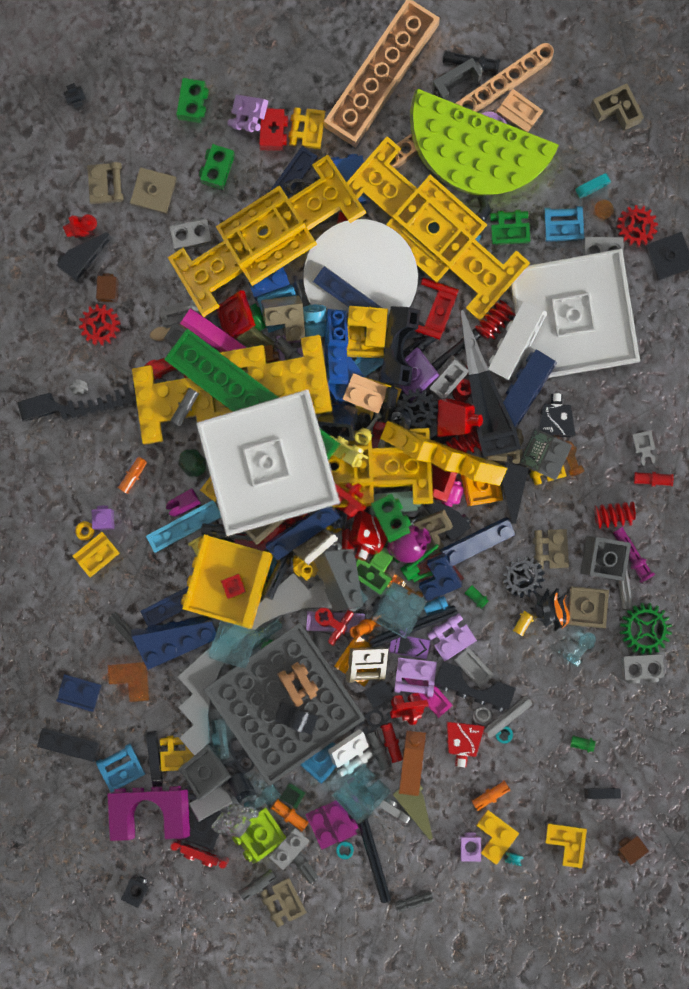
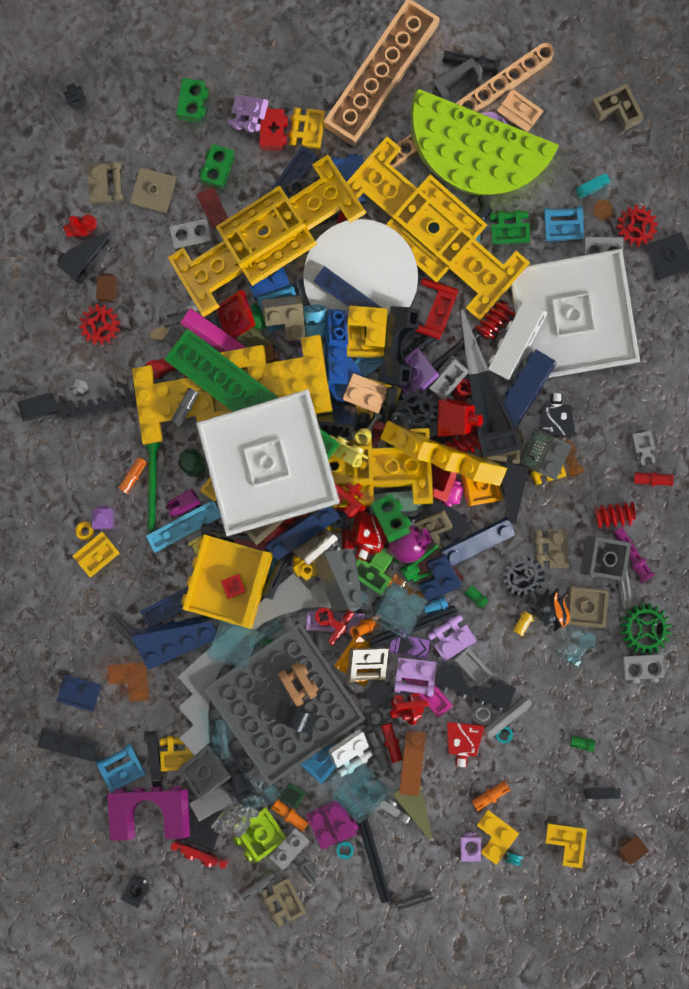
none -> green piece [145,442,160,532]
none -> clear red plate [197,187,228,230]

